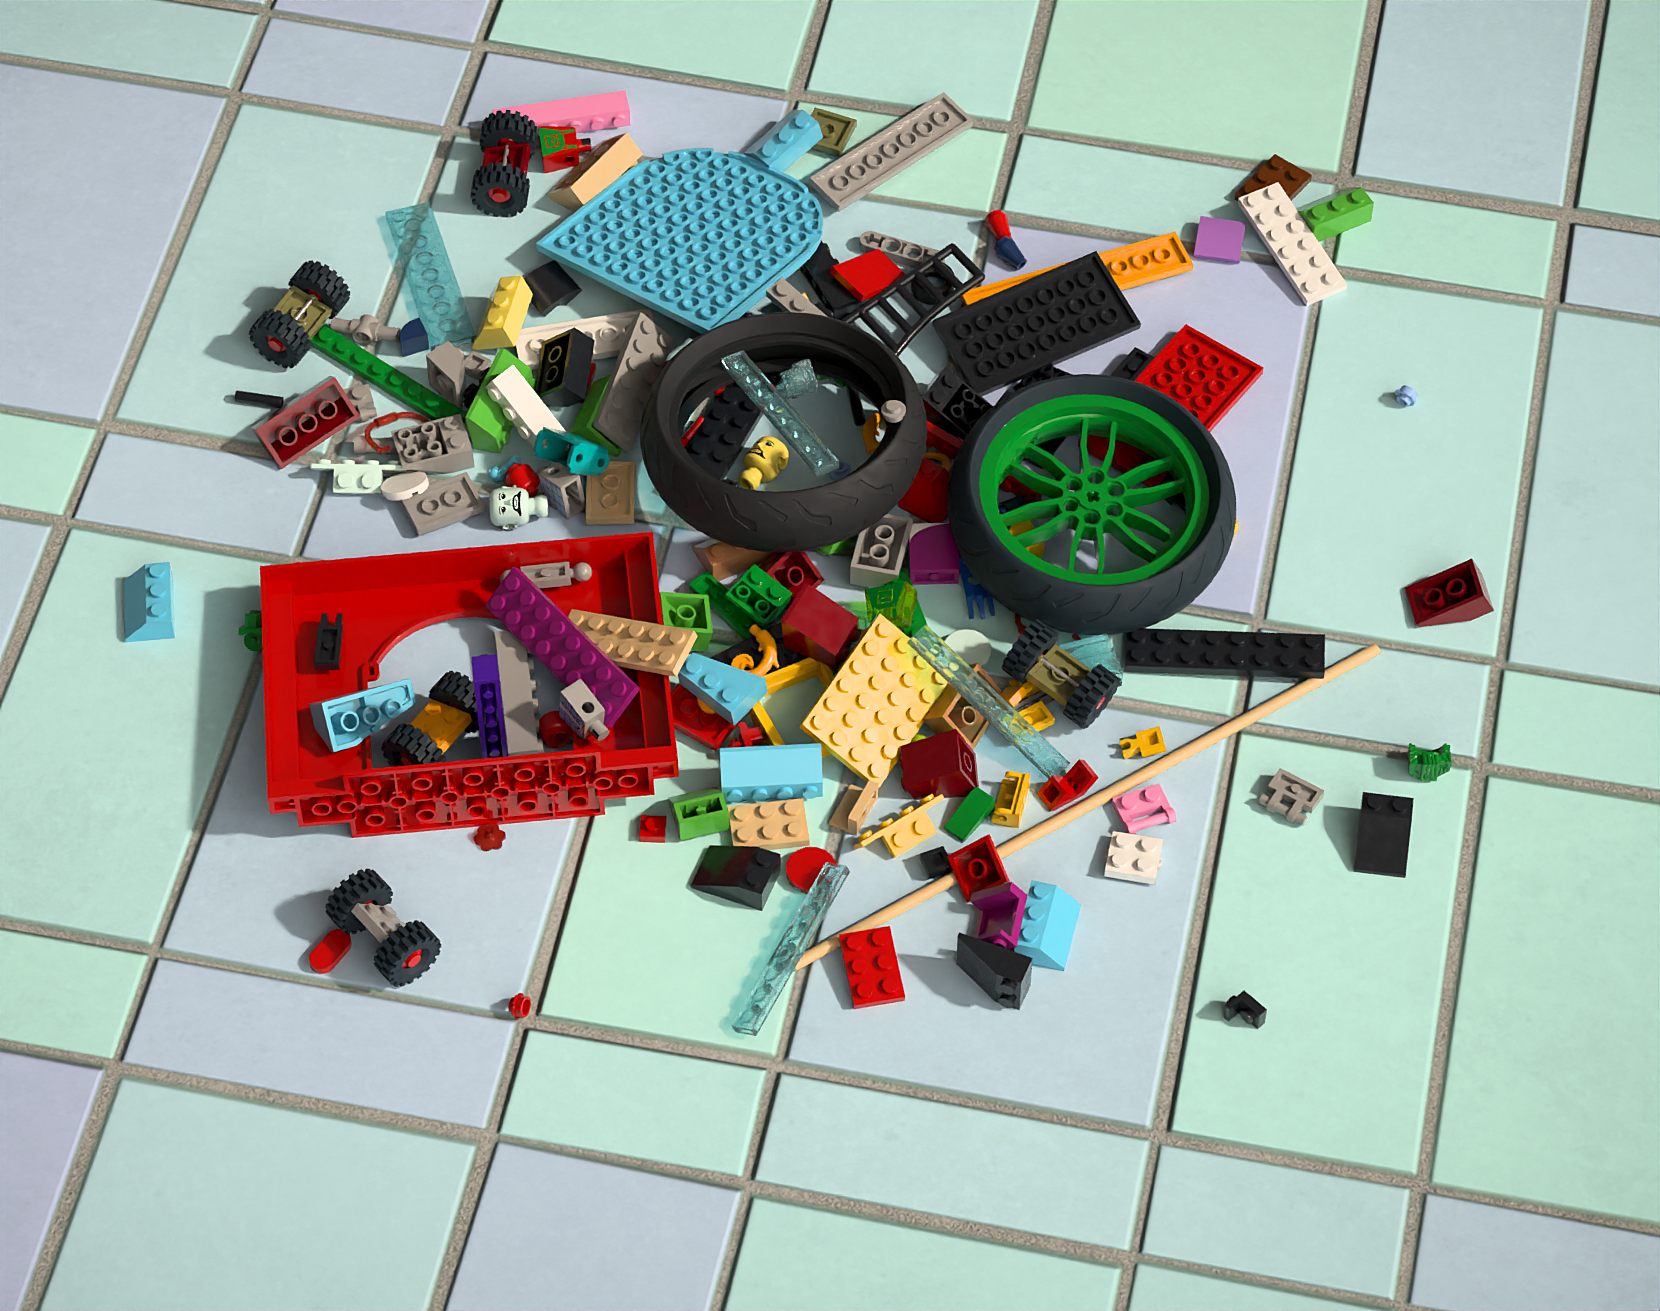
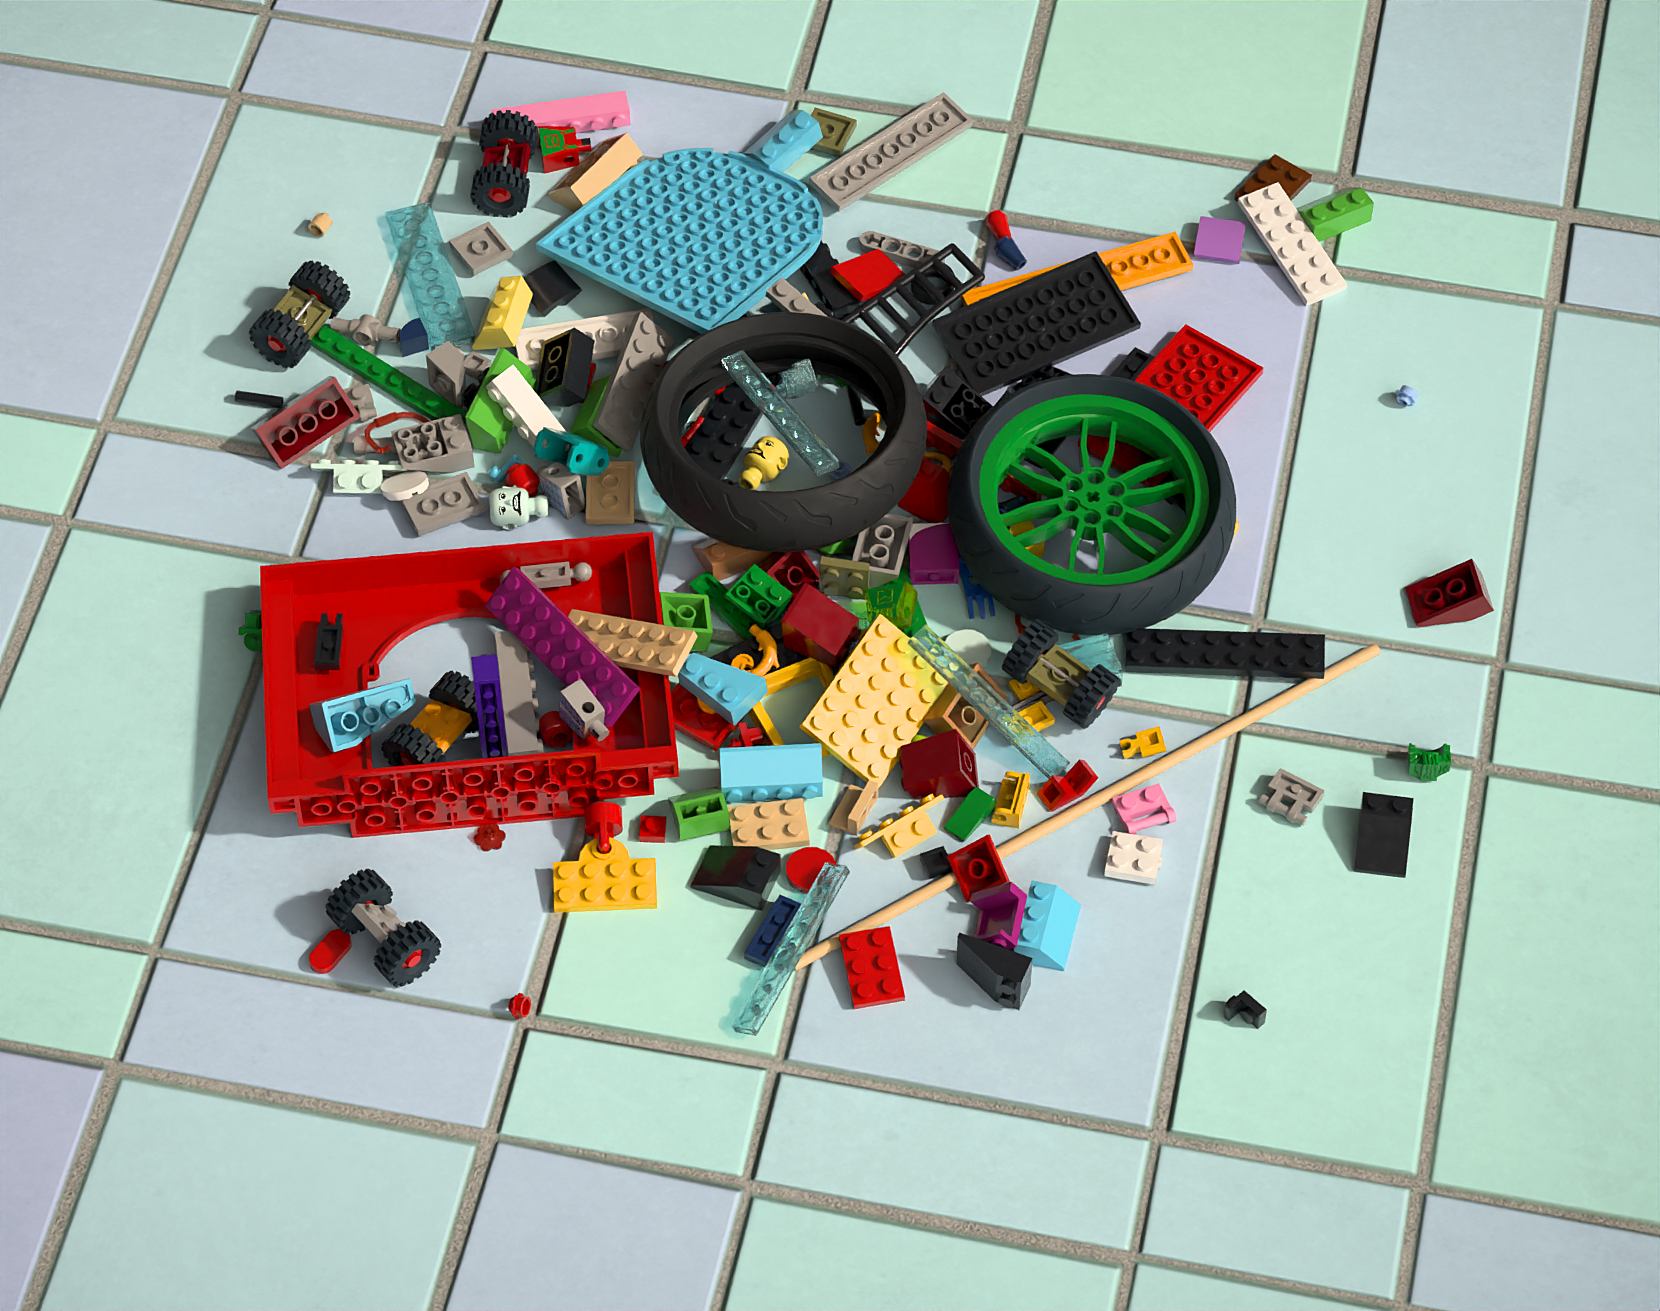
medium azure slope [124,562,175,643] -> none
light grey plate [881,400,906,423] -> none
light orange tile [992,686,1027,709] -> none
none -> tan hose [308,212,333,237]
none -> light grey plate [449,222,513,276]
none -> yellow plate [553,801,657,913]
none -> dark blue plate [744,895,803,968]
none -> olive plate [820,556,870,600]

